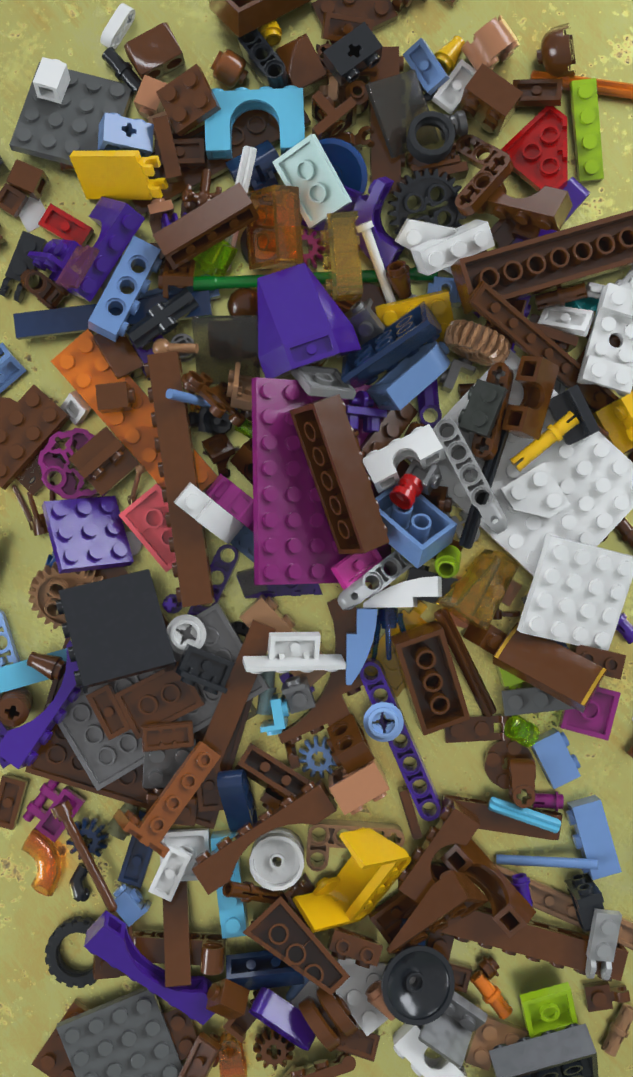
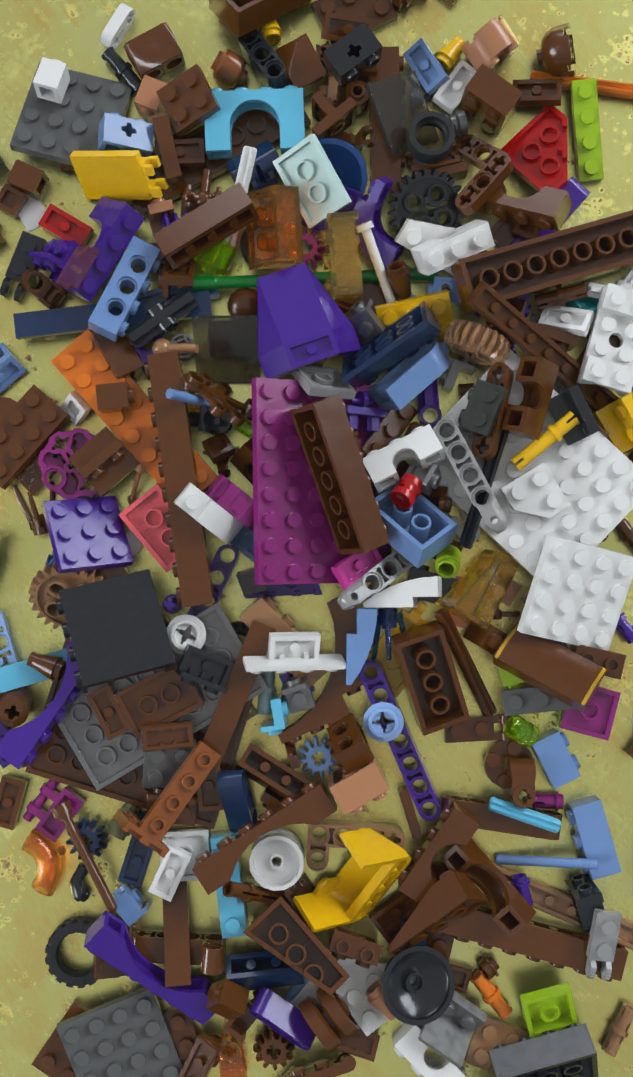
medium nougat bracket [226,362,255,412] -> none
reddish brown plate [583,981,631,1012] -> none

